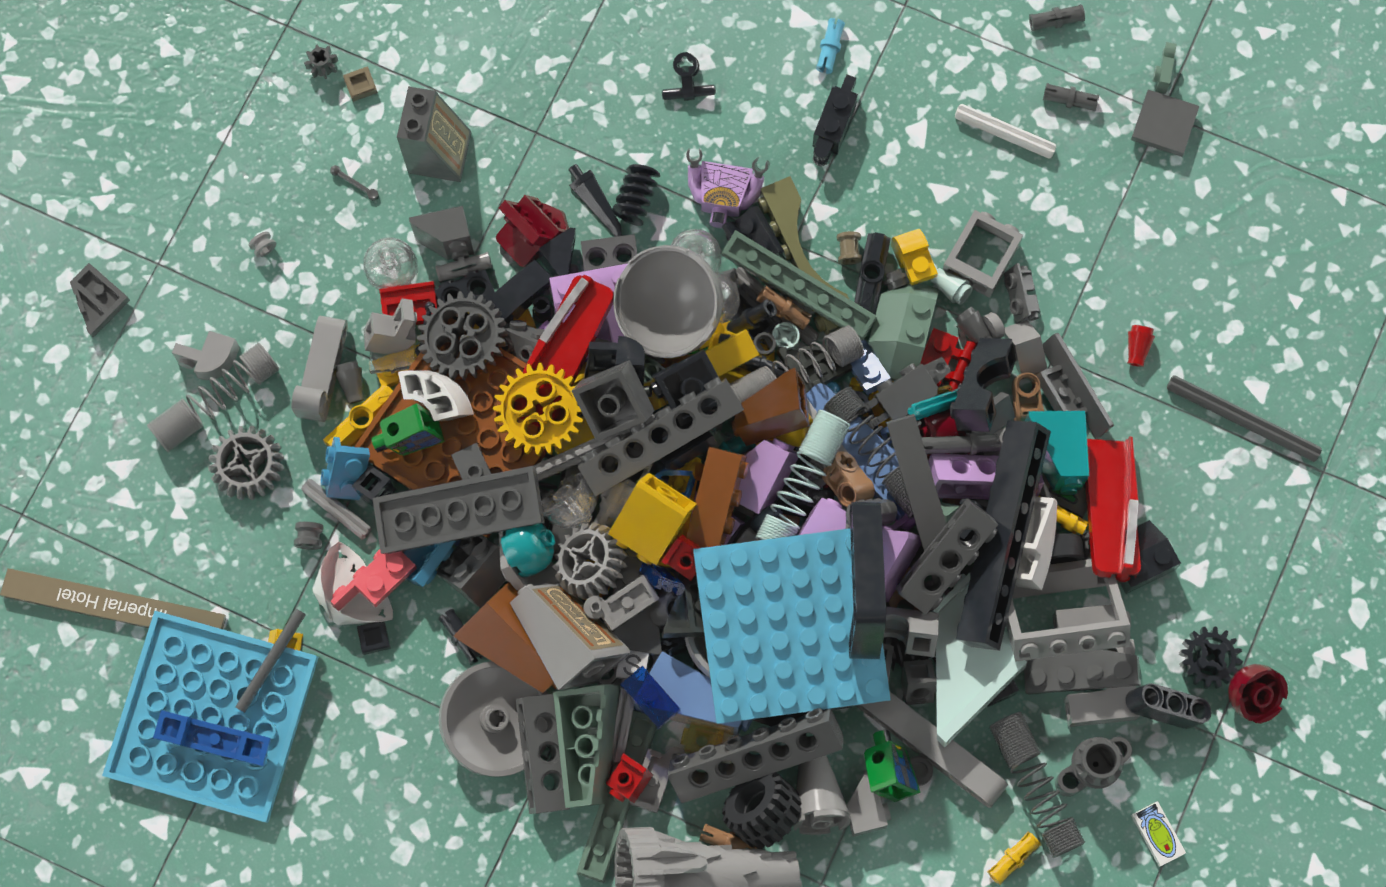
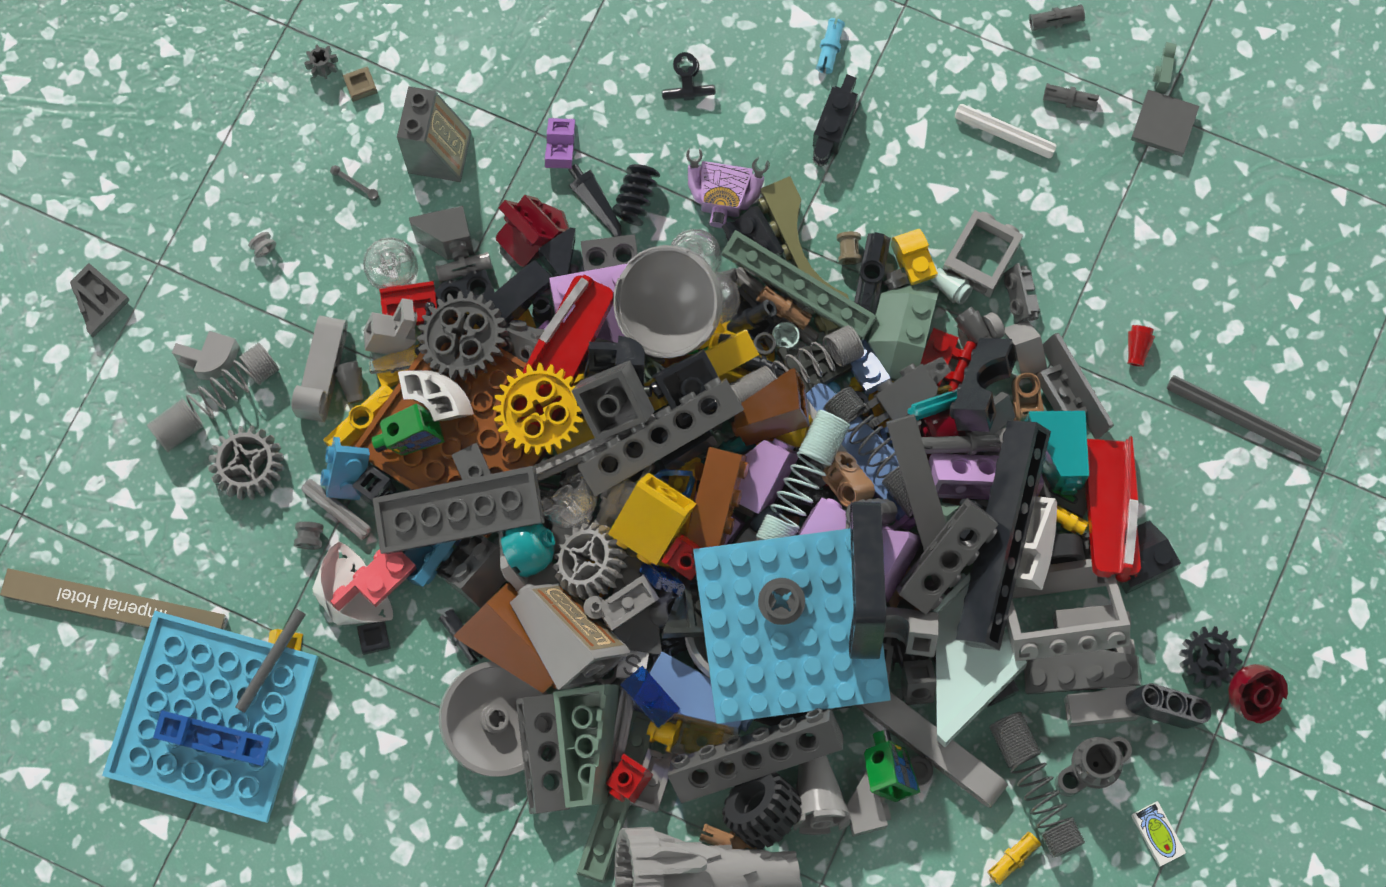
none -> medium lavender slope [545,118,575,169]
none -> yellow brick [647,715,683,753]
none -> dark grey gear [758,578,805,625]

